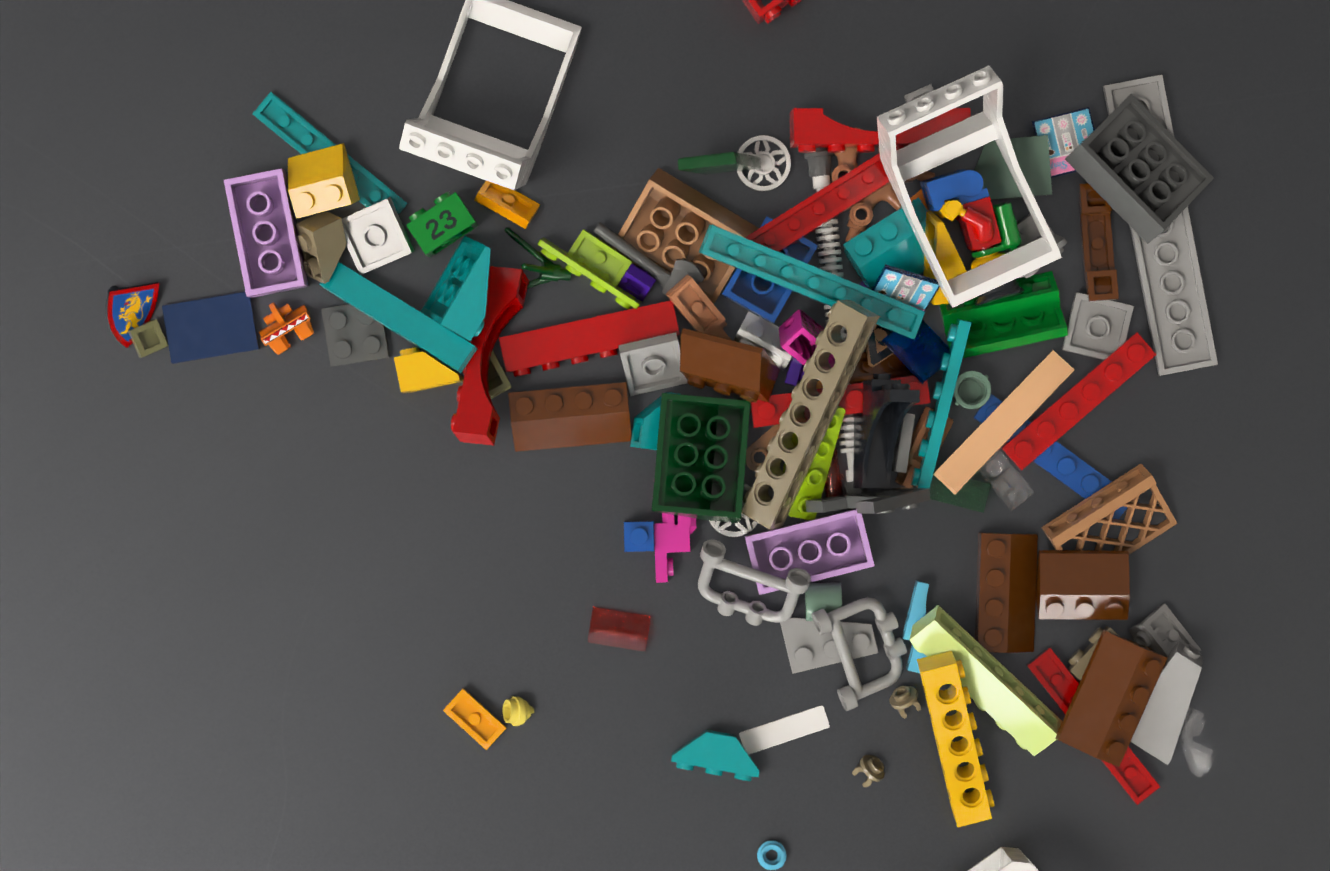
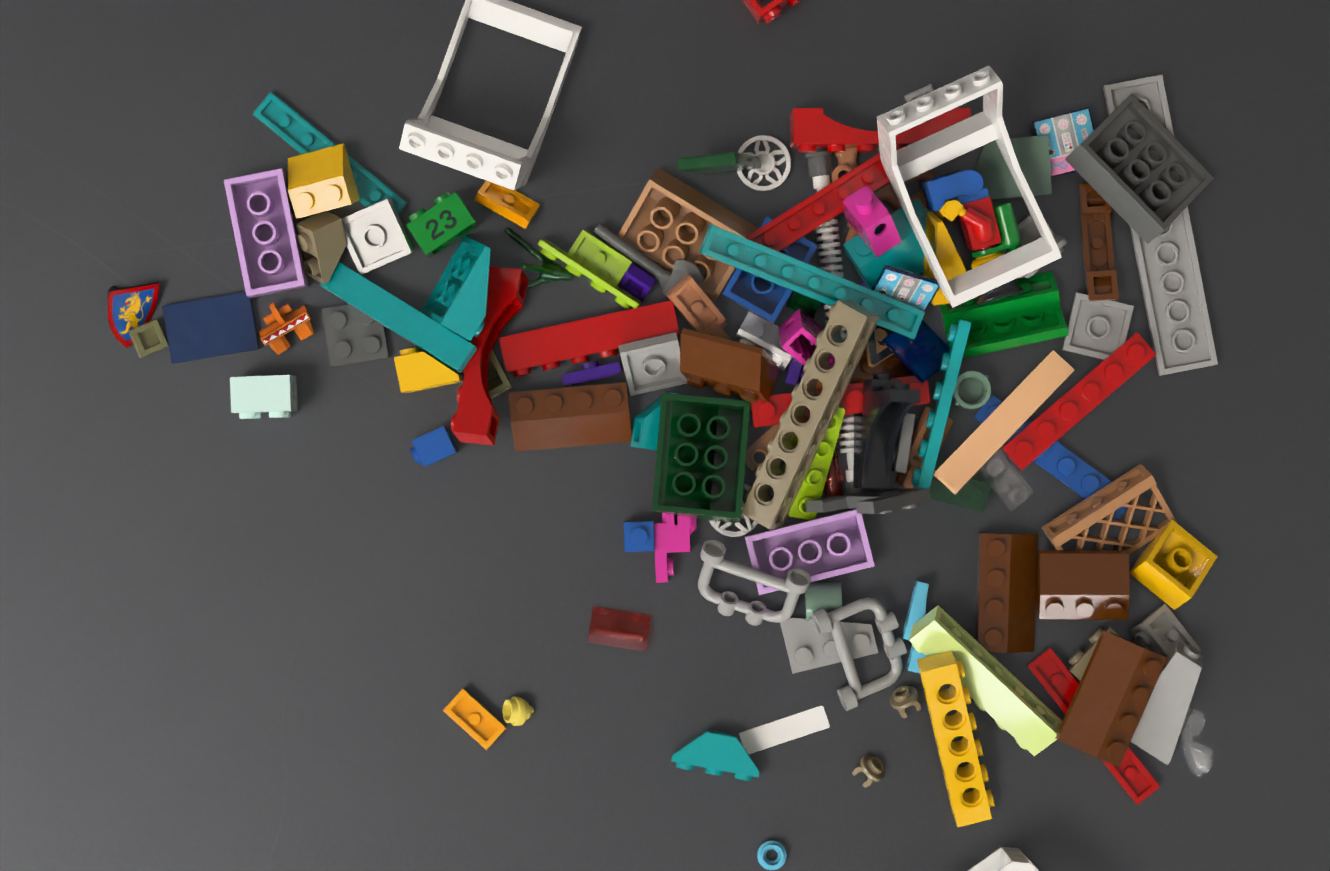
none -> light aqua brick [230,375,298,419]
none -> blue brick [410,426,458,467]
none -> dark purple plate [561,361,622,386]
none -> dark green plate [787,291,821,319]
none -> dark pink torso [842,186,901,258]
none -> yellow slope [1129,520,1218,610]

